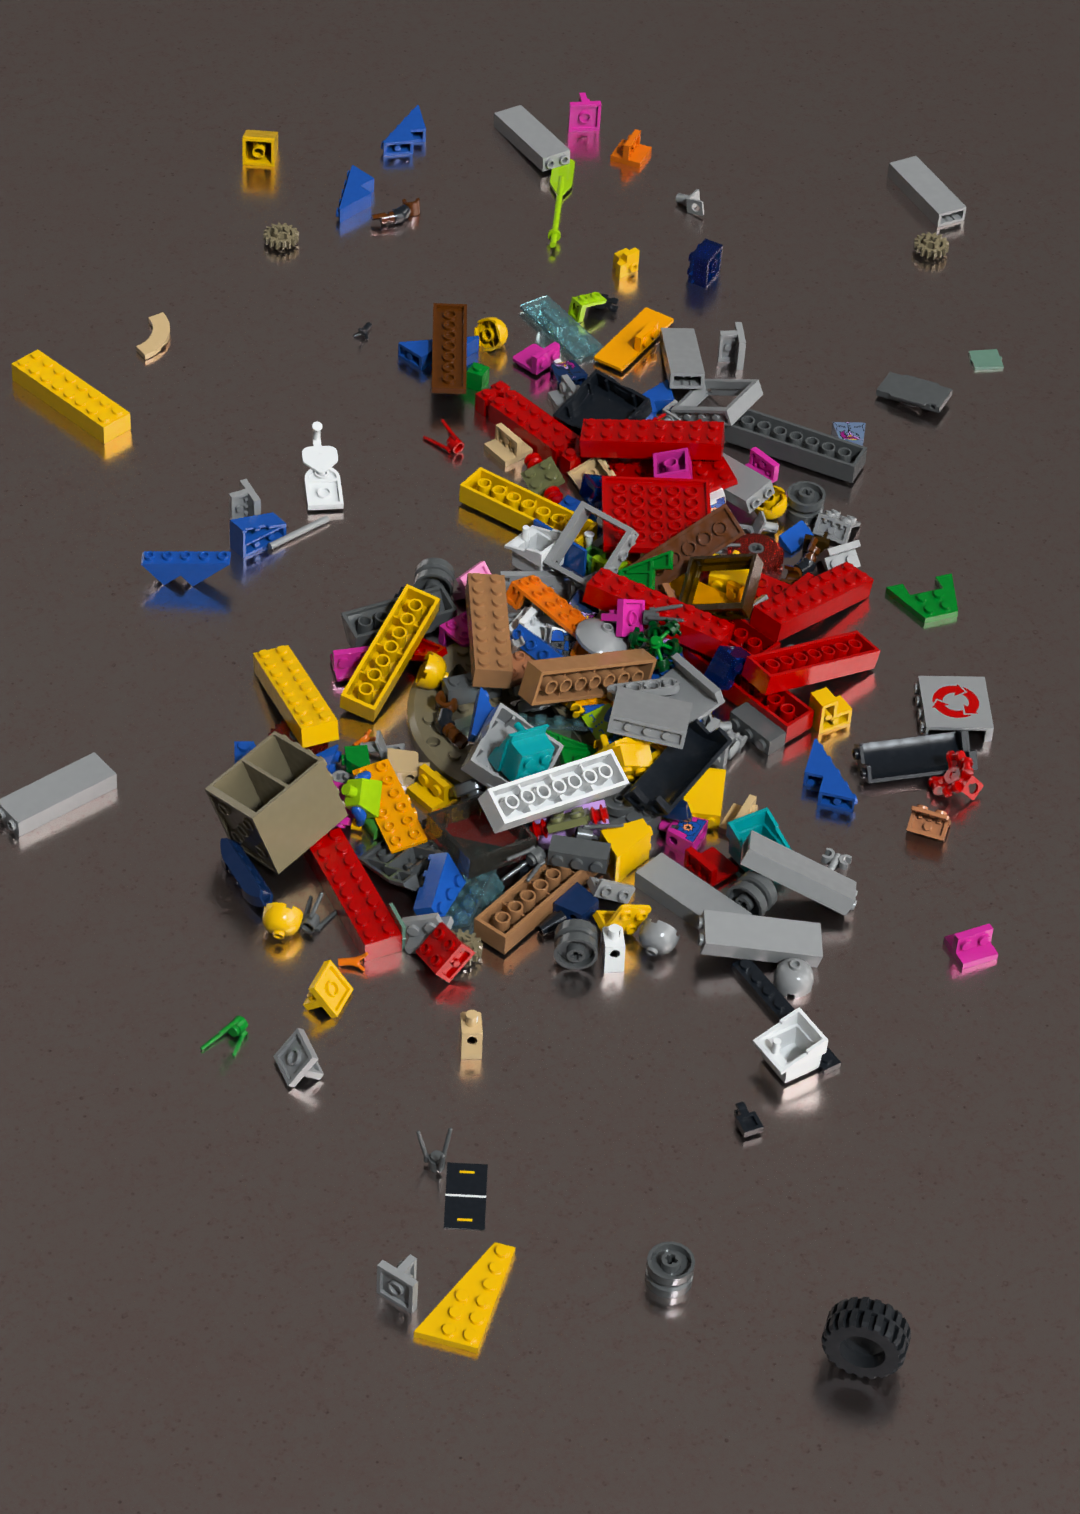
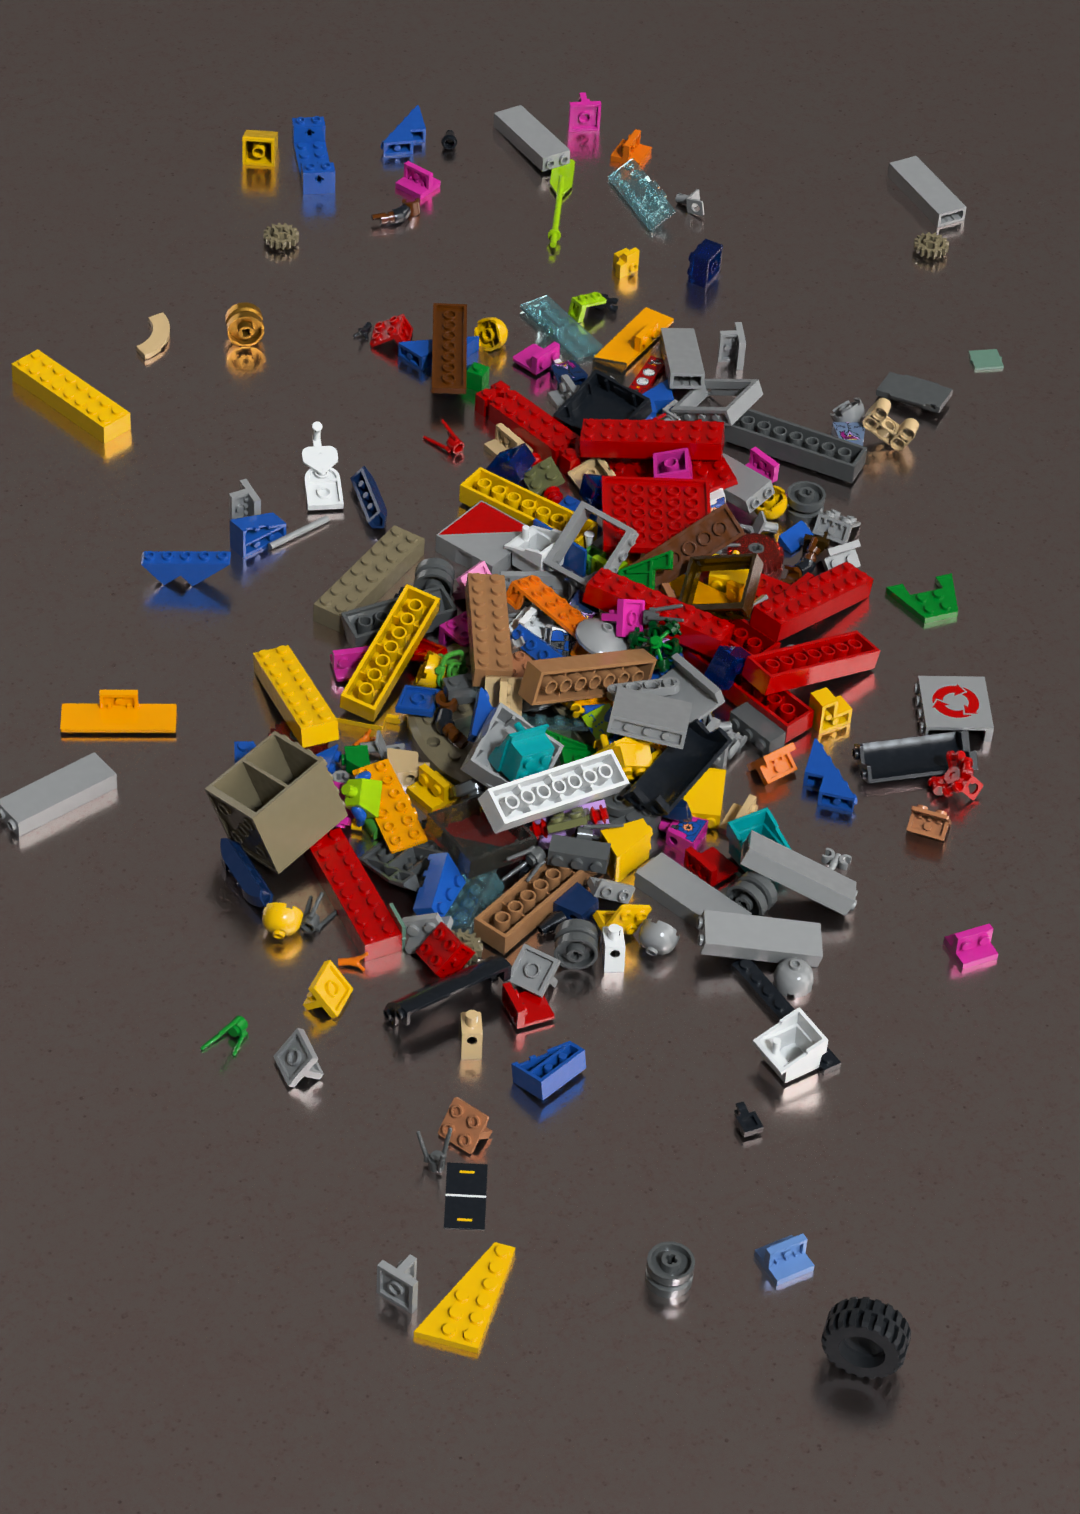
blue slope [336,165,374,223] -> none
none -> light orange bracket [60,690,177,733]
none -> pearl gold wheel [225,302,264,347]
none -> blue plate [292,116,335,195]
none -> dark tan brick [313,525,425,635]
none -> yellow piece [337,714,400,731]
none -> dark blue brick [350,466,387,528]
none -> red bracket [370,314,413,347]
none -> black cylinder [383,955,512,1026]
none -> dark pink bracket [395,161,441,200]
none -> blue plate [395,685,442,717]
none -> light grey tile [435,500,530,575]
none -> bright green piece [435,650,468,688]
none -> nougat bracket [438,1097,492,1154]
none -> black cone [441,130,457,150]
none -> tan bracket [485,675,523,717]
none -> clear blue brick [486,443,536,483]
none -> red bracket [501,982,554,1029]
none -> light grey bracket [507,943,561,998]
none -> blue wedge [511,1041,586,1101]
none -> clear smoke panel [590,357,627,385]
none -> clear light blue bracket [608,158,676,231]
none -> tile [629,356,665,394]
none -> orange bracket [746,742,798,785]
none -> medium blue bracket [754,1233,815,1286]
none -> light grey cylinder [830,398,865,423]
none -> tan beam [862,398,919,451]

